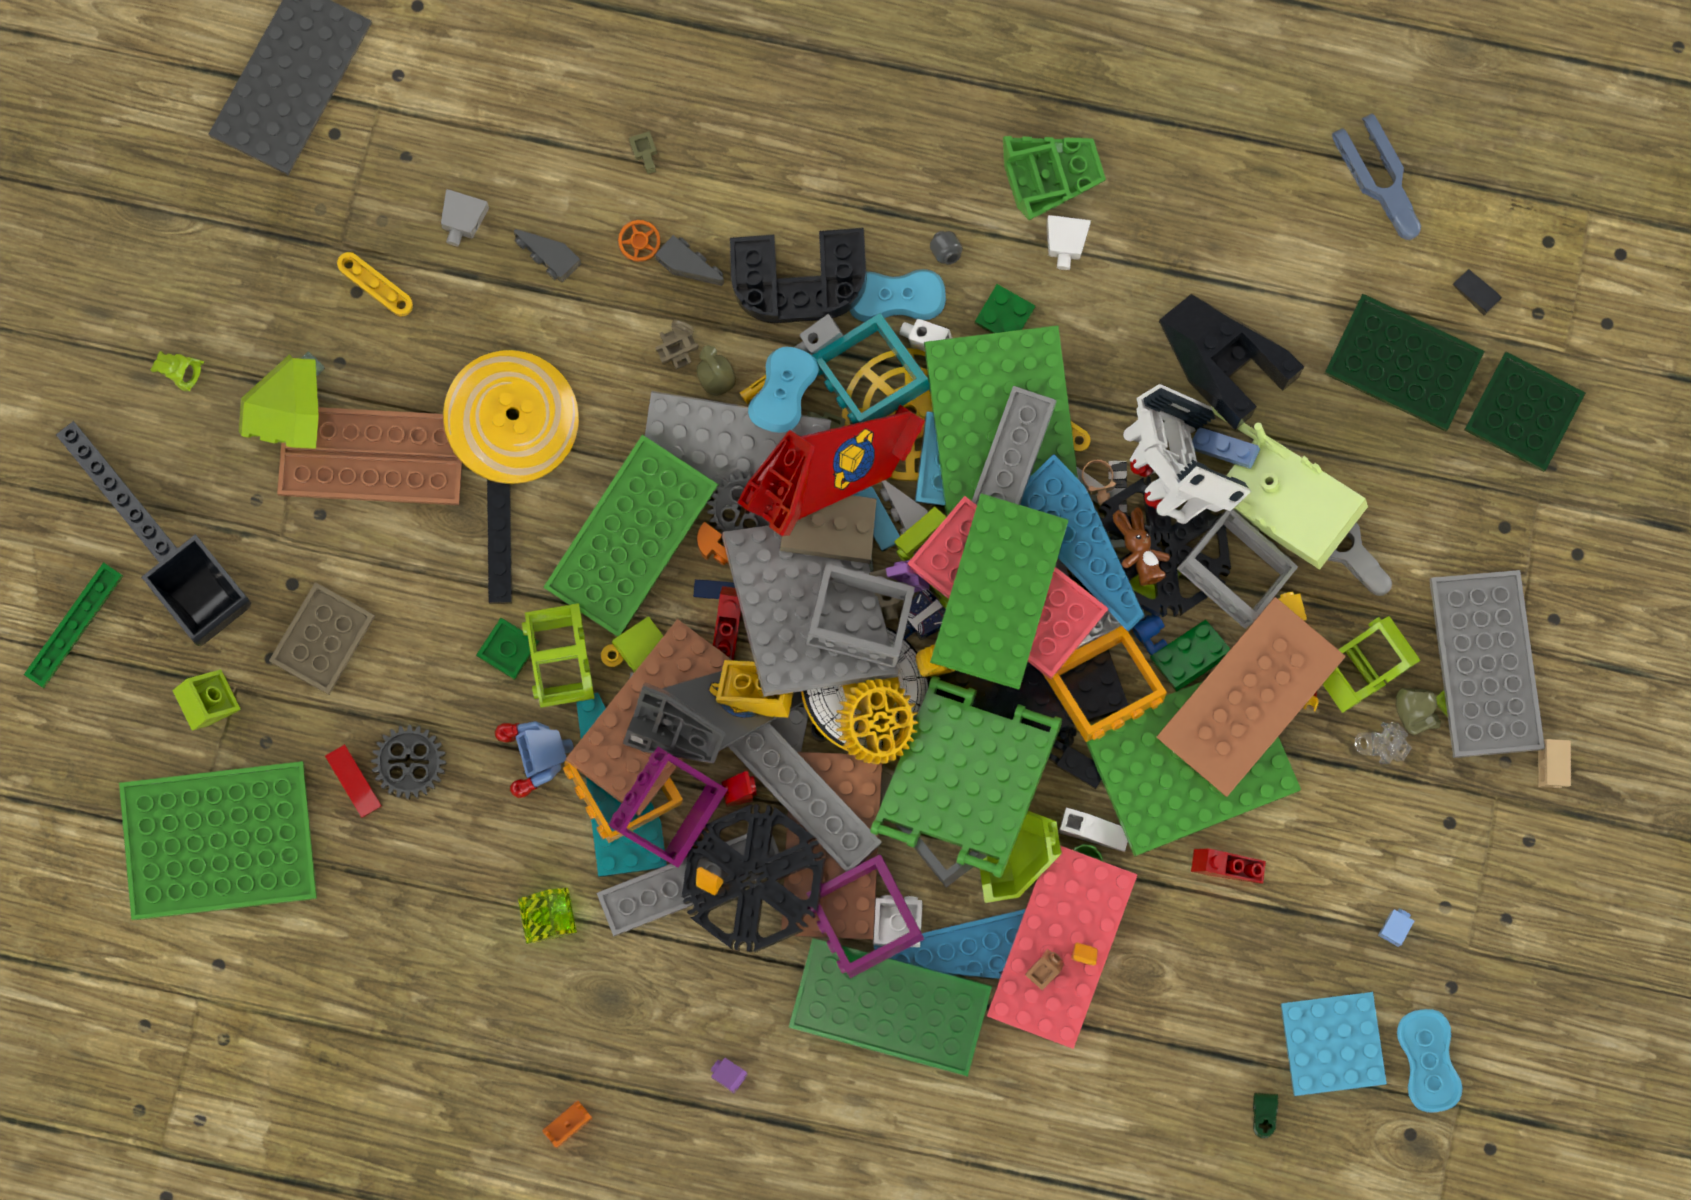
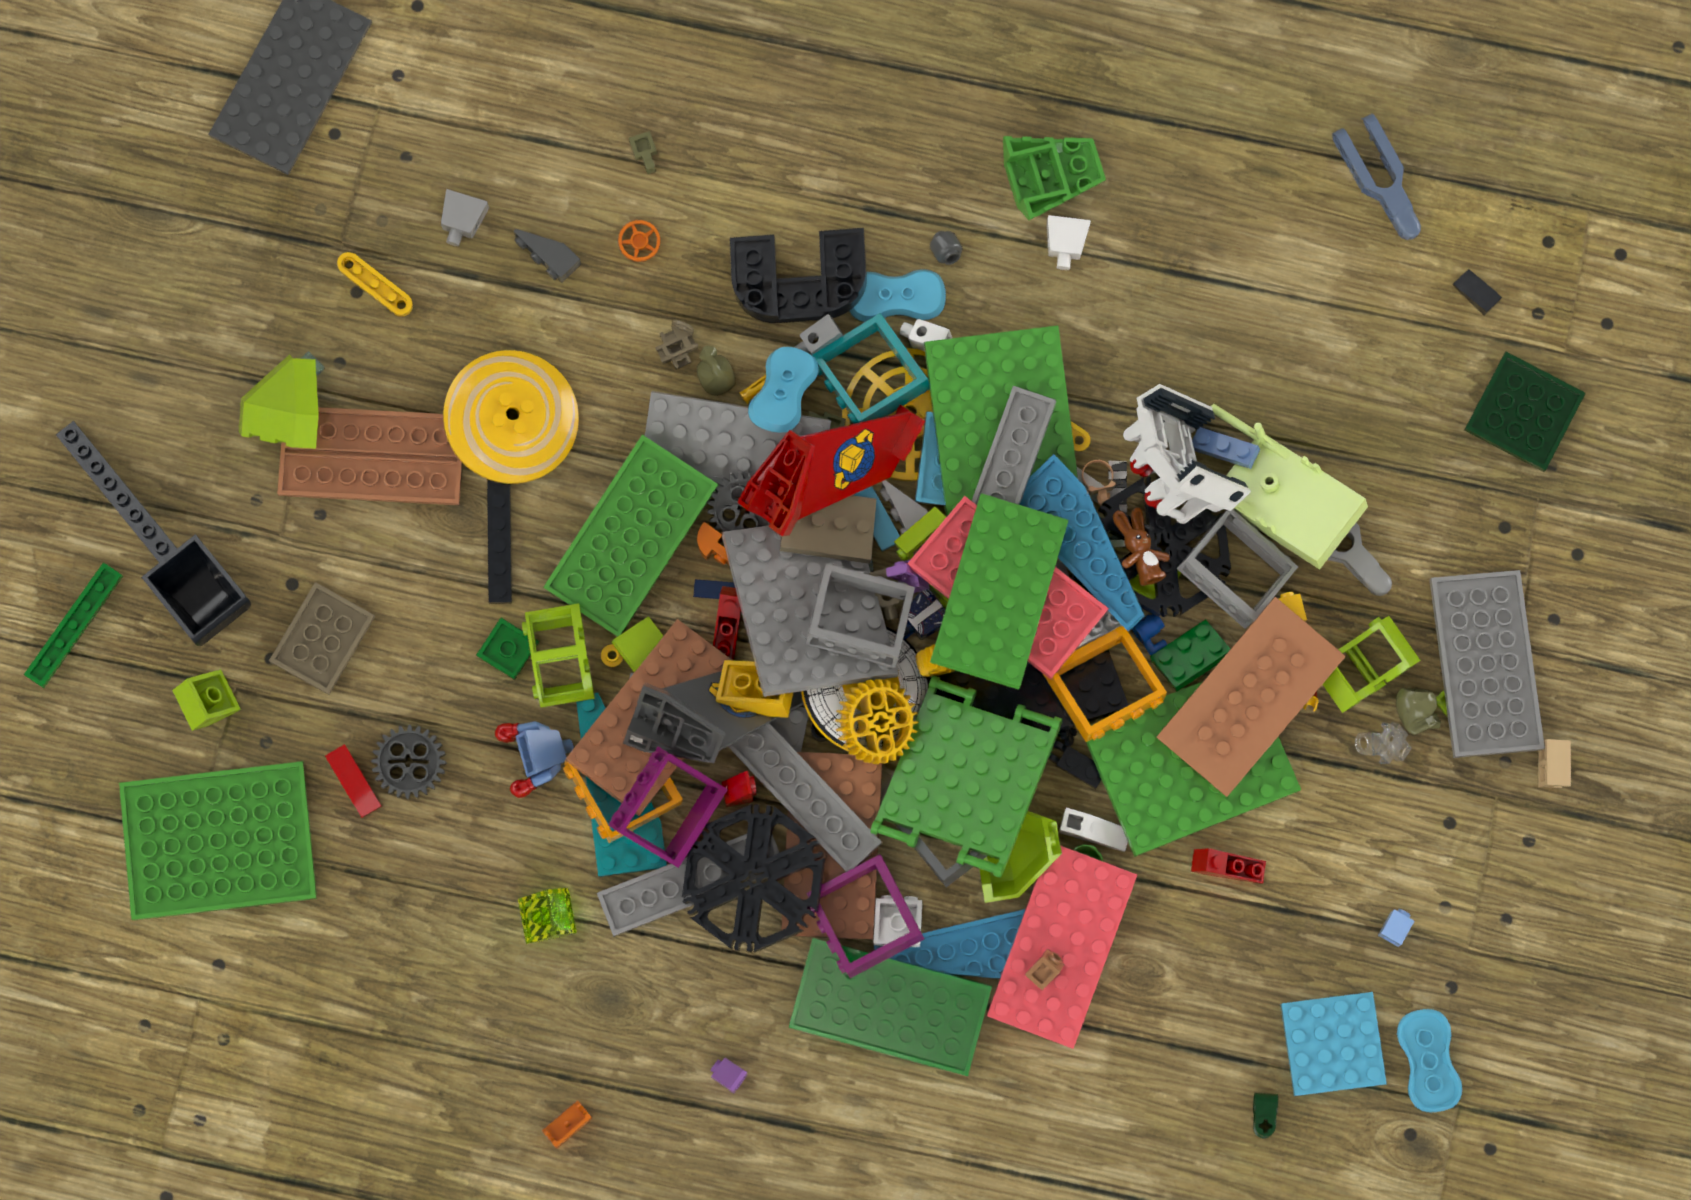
lime hair [150,351,204,391] -> none
dark grey slope [655,235,724,286] -> none
light orange slope [696,867,724,895] -> none
green plate [974,284,1036,333] -> none
light orange slope [1071,943,1097,966] -> none
black wedge [1159,294,1304,430] -> none
dark green plate [1324,293,1485,432] -> none

